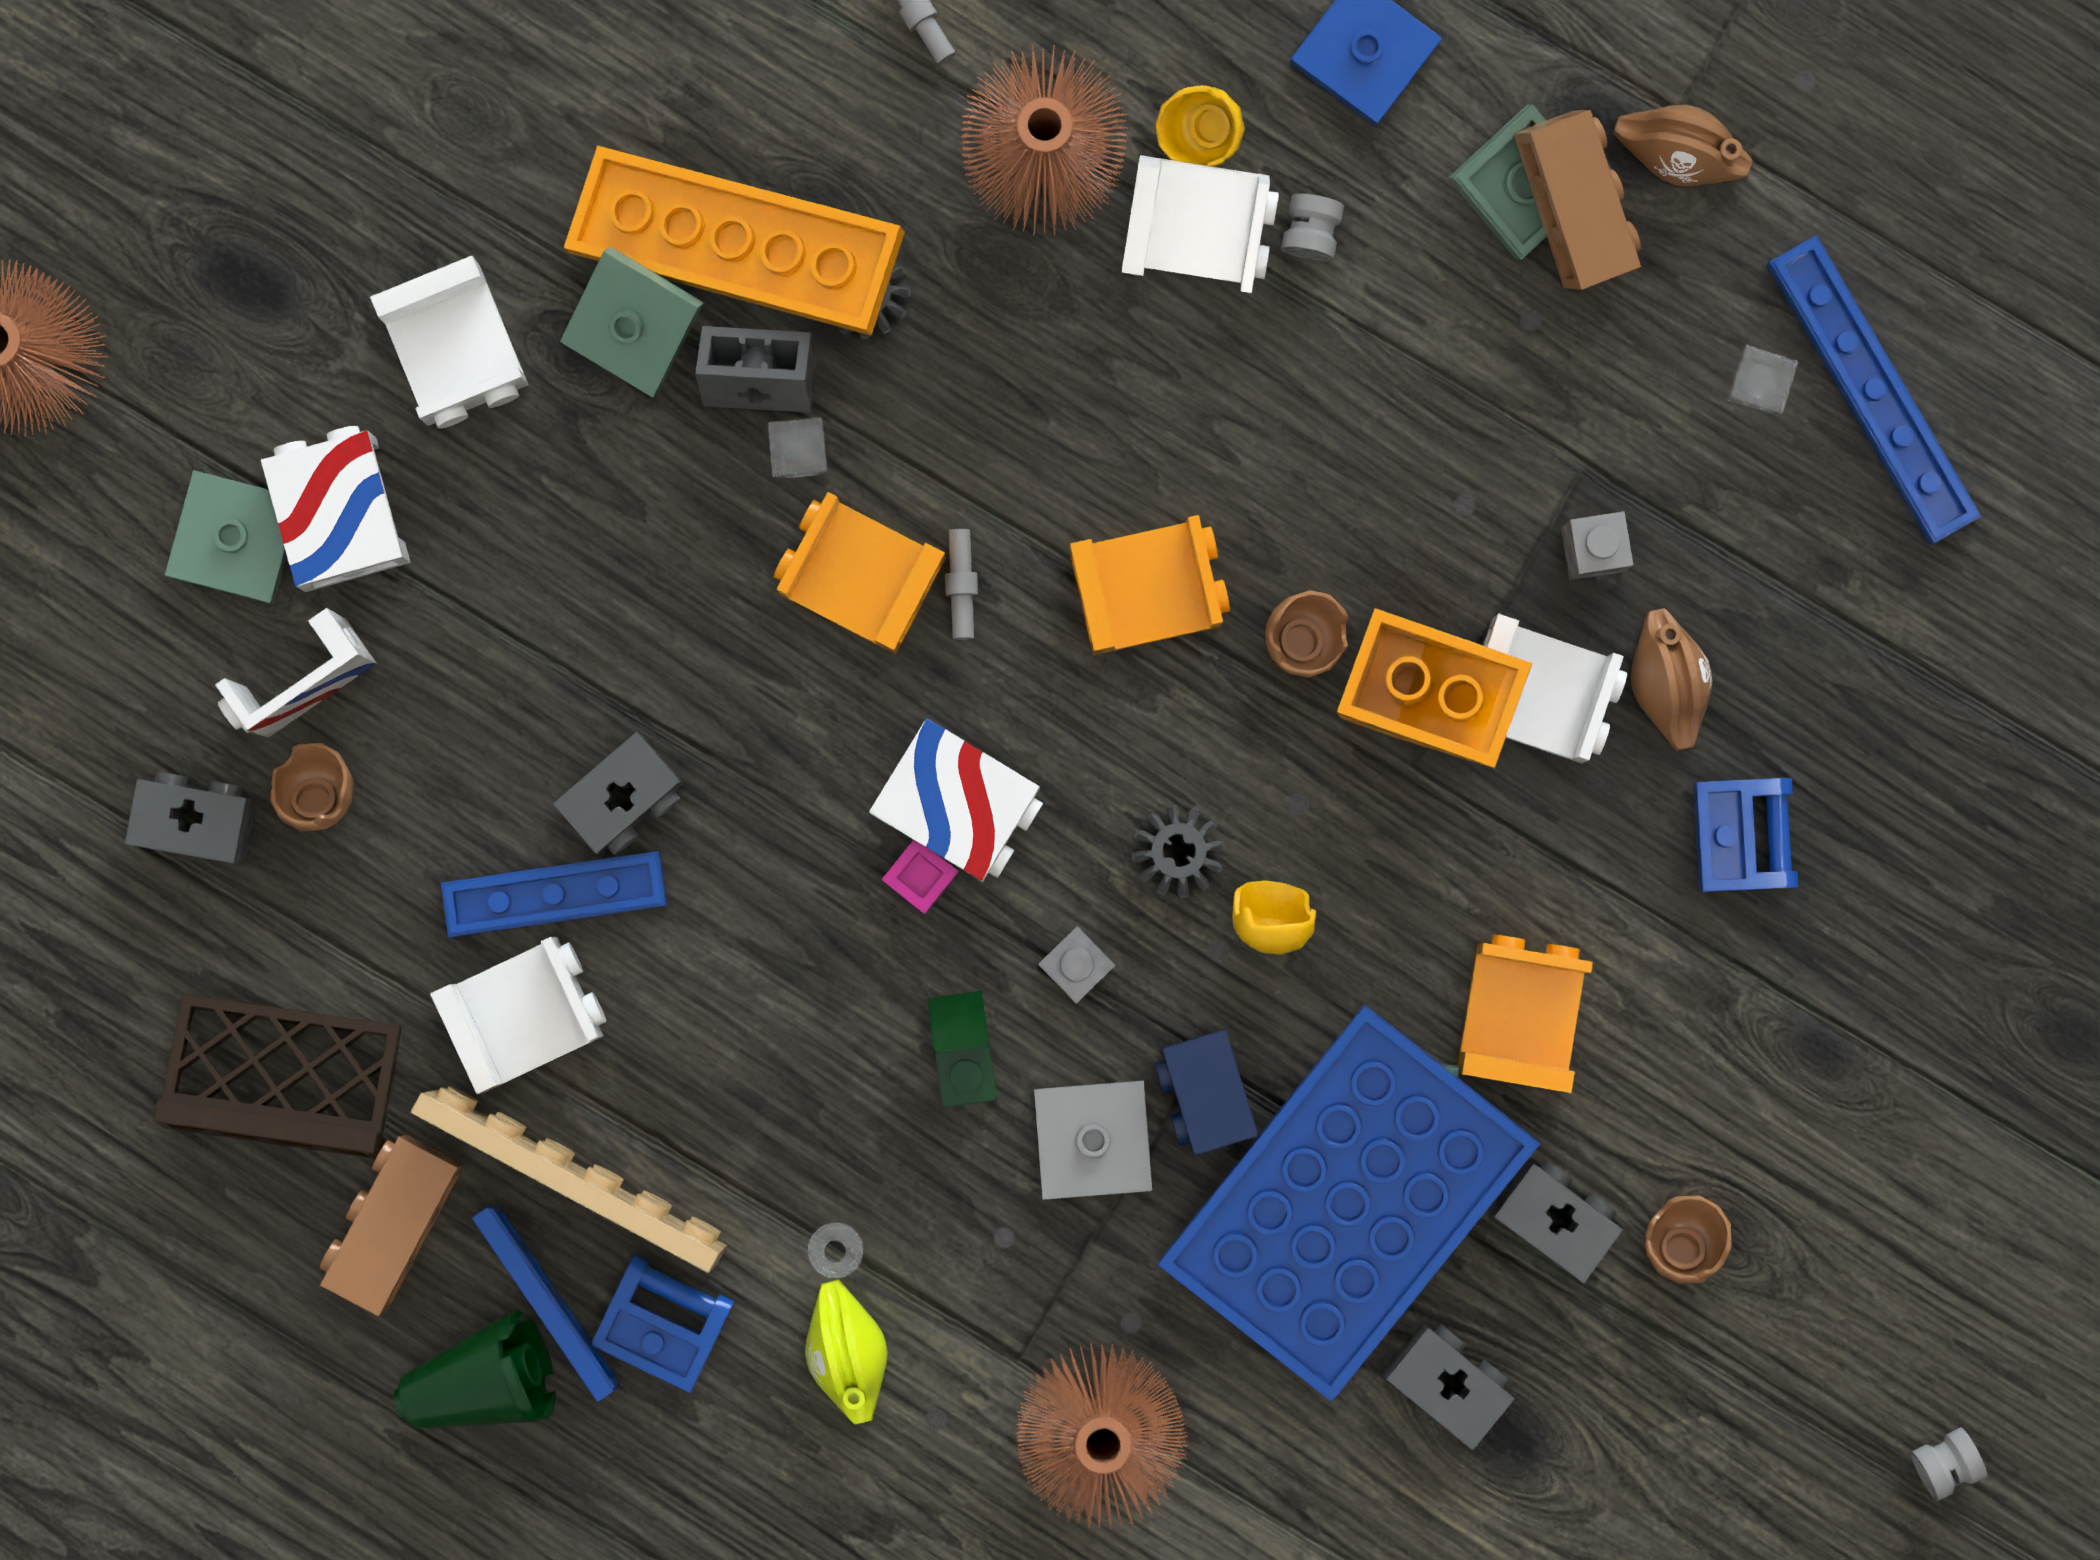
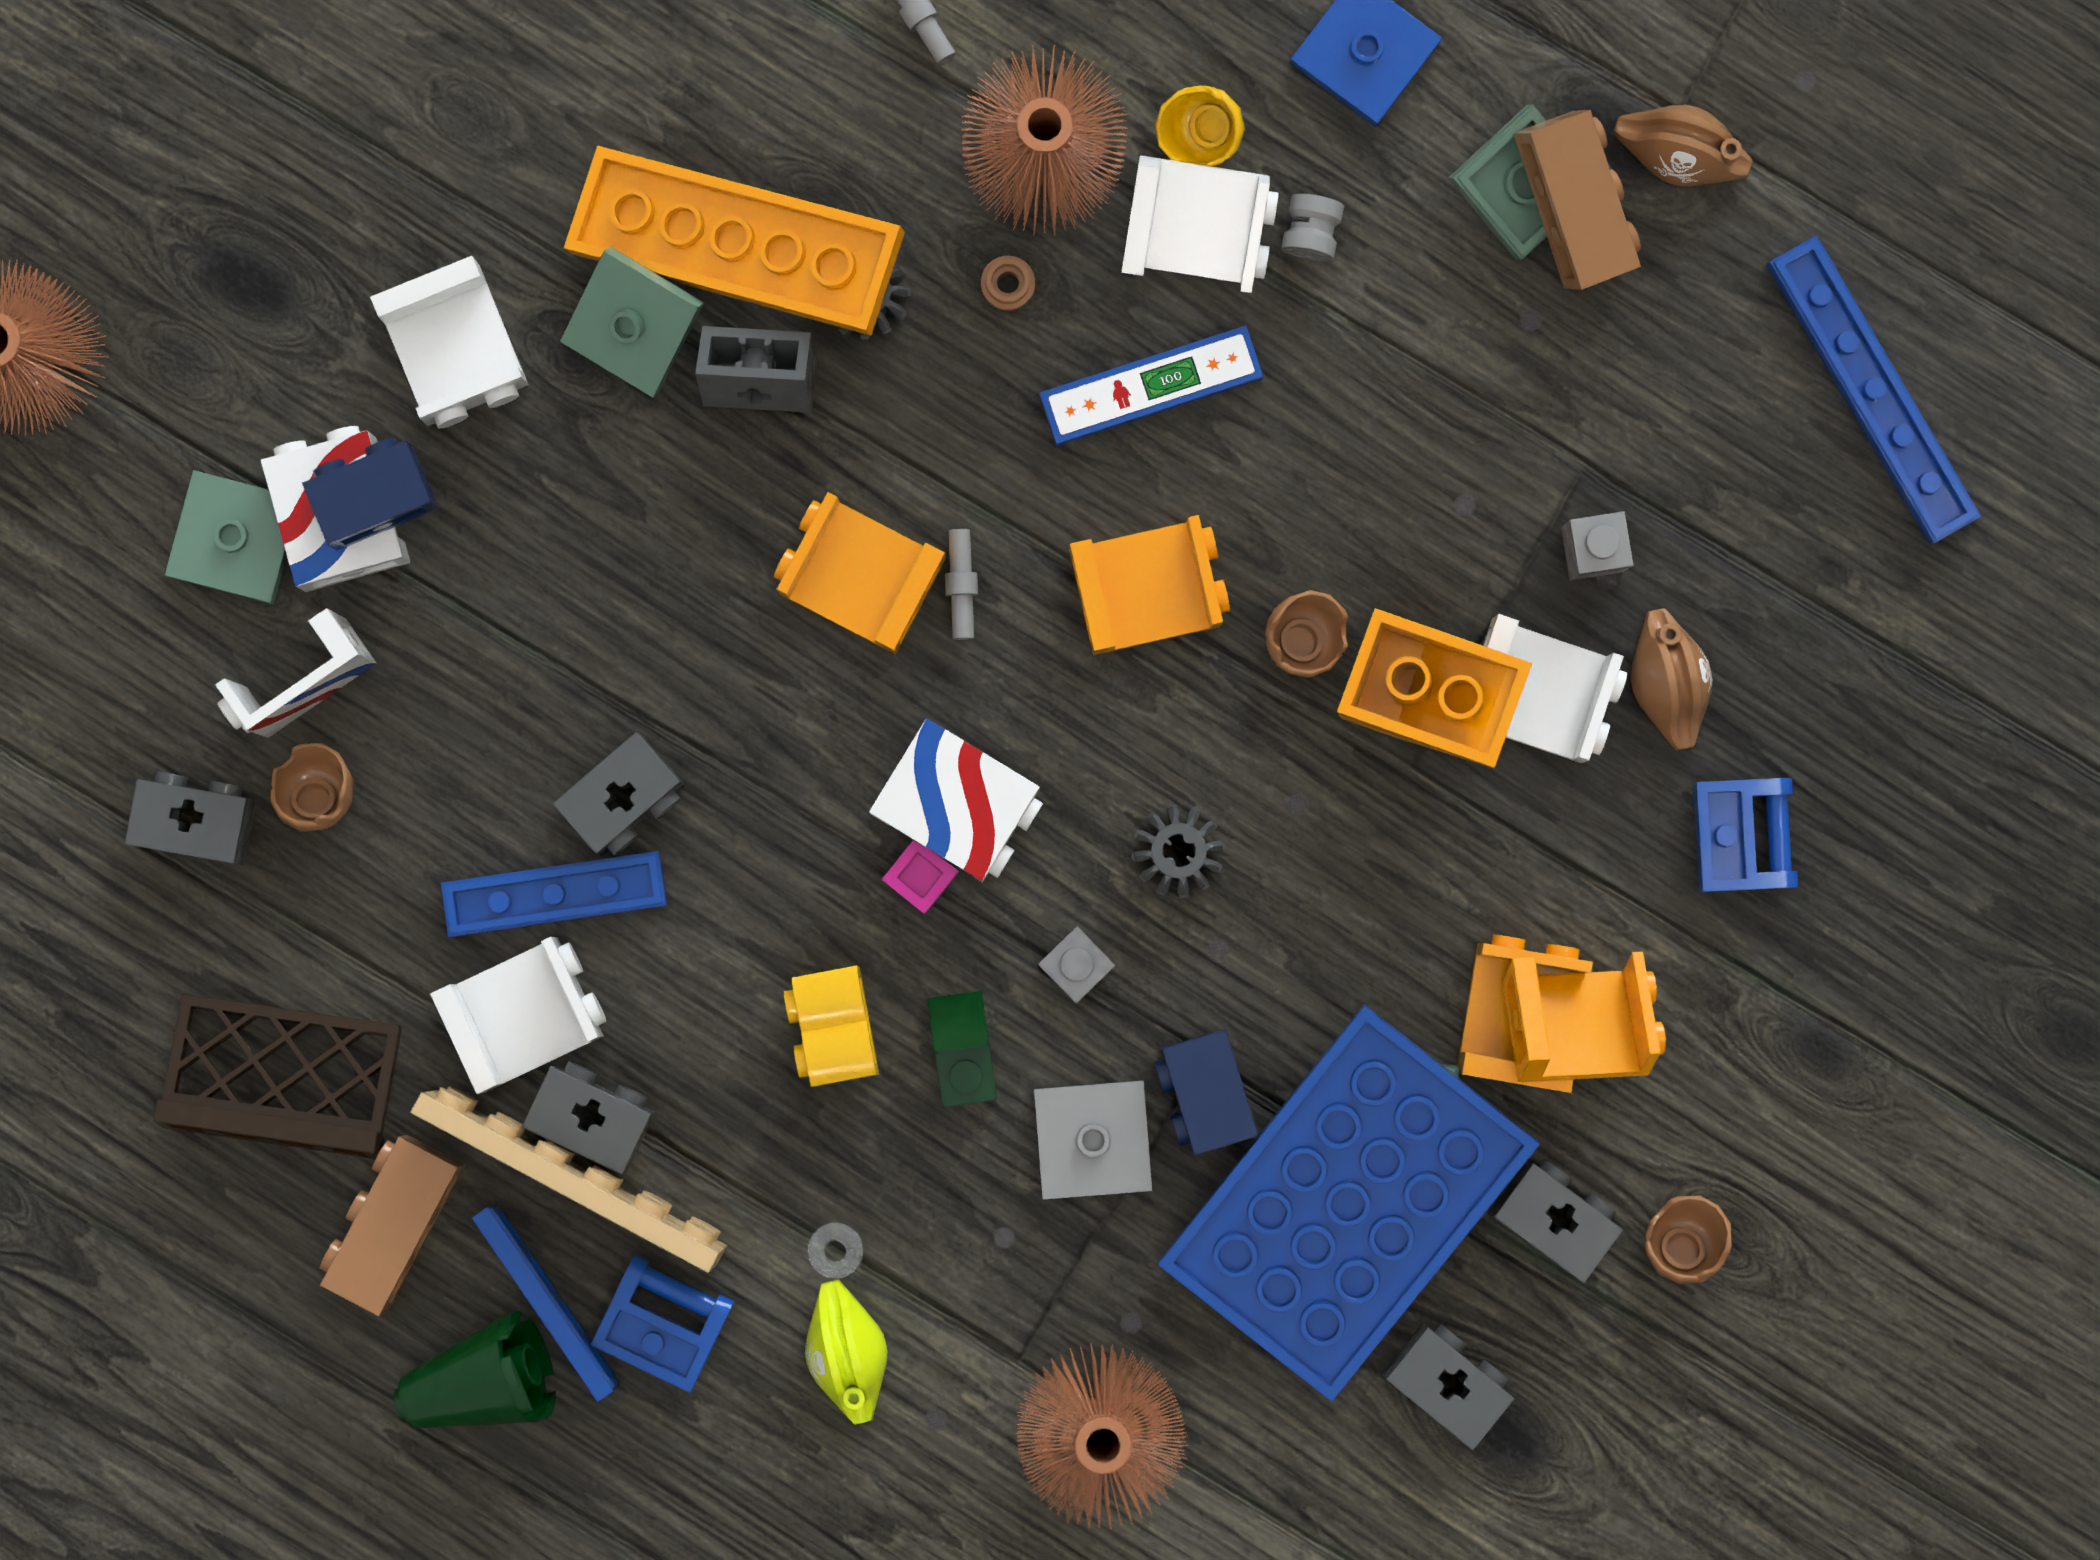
clear plate [768,417,828,479] -> none
yellow hair [1232,880,1316,955] -> none
clear plate [1727,345,1799,416] -> none
light grey wheel [1910,1427,1988,1502] -> none
none -> dark blue brick [302,438,439,551]
none -> dark grey brick [522,1061,656,1174]
none -> yellow brick [784,966,879,1087]
none -> medium nougat plate [981,256,1035,311]
none -> tile [1039,325,1263,447]
none -> light orange panel [1503,952,1666,1082]

